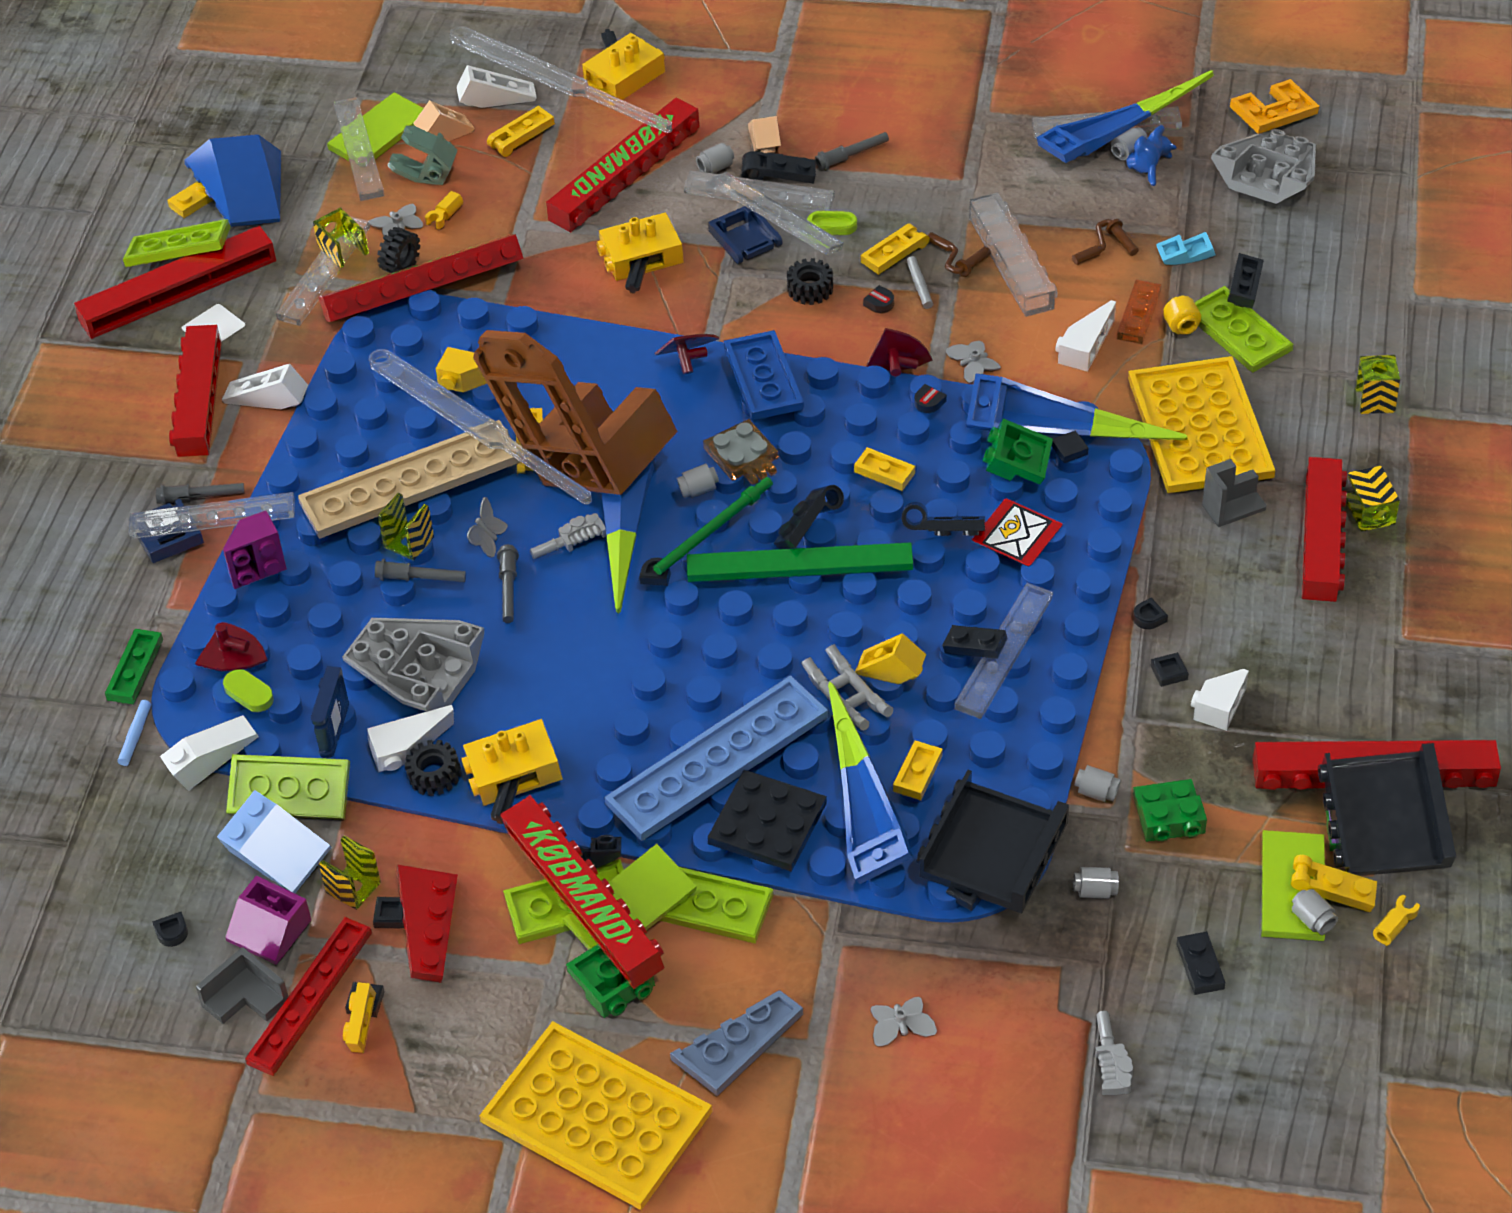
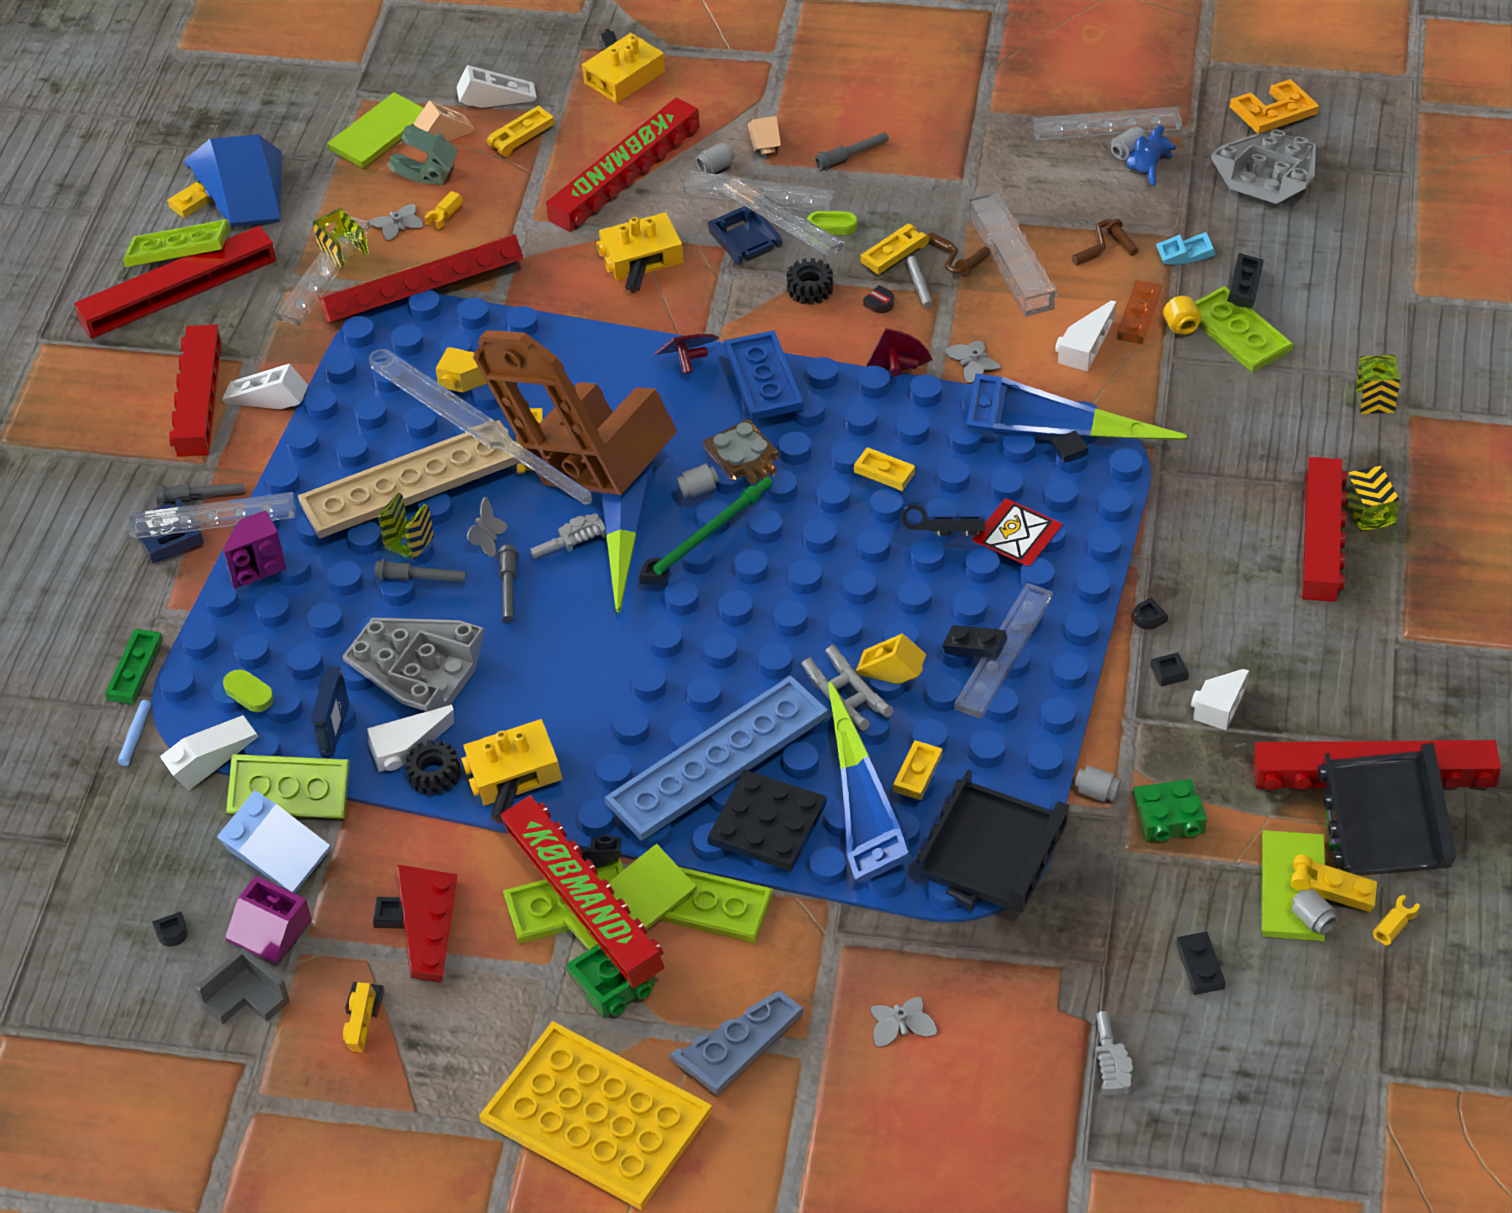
white sticker [182,304,245,342] -> none
dark red shield [195,622,268,671] -> none
red tile [245,917,372,1076] -> none
clear neon green piece [319,836,381,910] -> none
clear tile [333,97,384,201] -> none
black tyre [377,227,421,273] -> none
clear piece [449,26,672,133] -> none
green tile [687,542,913,582] -> none
black plate [741,151,816,185] -> none
black plate [774,485,844,549] -> none
black tile [914,384,947,413] -> none
green plate [983,418,1053,485] -> none
blue plate [1036,70,1214,163] -> none
light grey brick [1073,867,1119,899] -> none
yellow plate [1128,356,1275,493] -> none
dark grey panel [1202,459,1267,527] -> none

